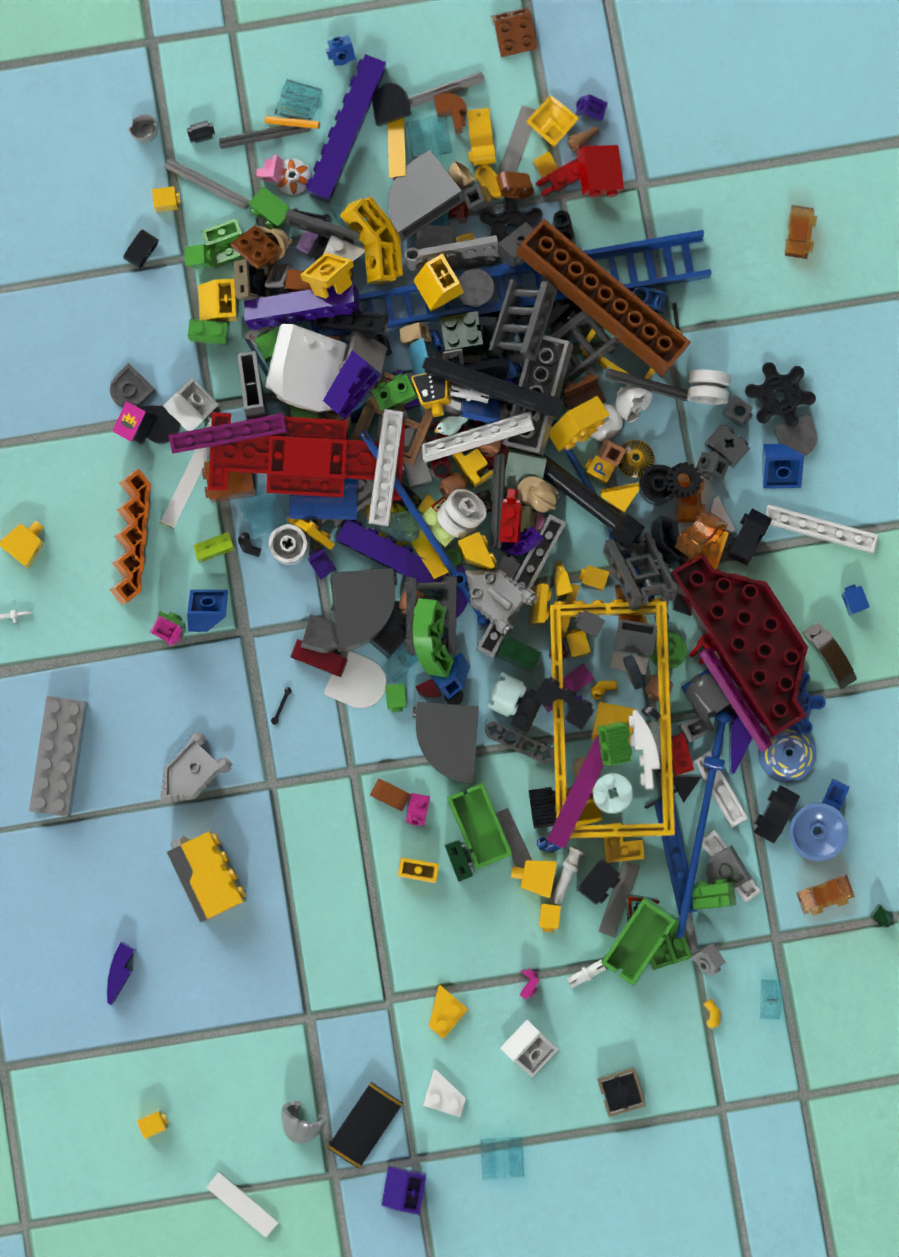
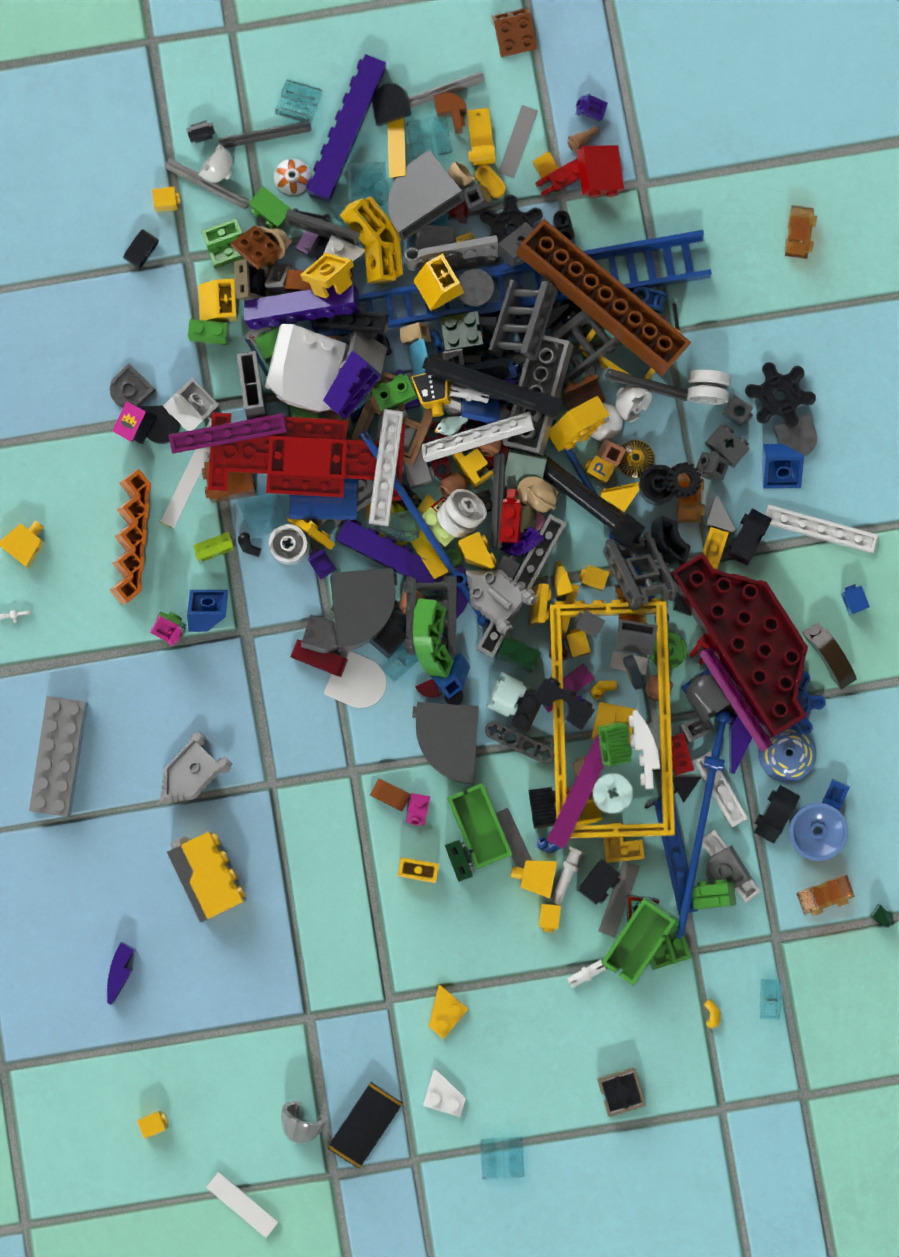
light grey hair [128,114,158,143] -> none
bright green brick [185,244,215,270] -> none
bright pink panel [256,155,284,182] -> none
light orange bar [265,116,320,129] -> none
black hinge [271,687,292,725] -> none
blue brick [326,35,356,66] -> none
dark purple slope [381,1166,427,1215] -> none
bright green brick [385,684,407,713] -> none
dark orange beam [496,171,534,199] -> none
white slope [501,1020,559,1078] -> none
dark pink bracket [519,968,540,999] -> none
yellow plate [526,95,579,148] -> none
black tile [641,705,661,723] -> none
clear orange brick [675,512,728,559] -> none
light grey brick [690,943,725,976] -> none
none -> white cylinder [198,144,233,183]
none -> clear light blue brick [347,162,387,205]

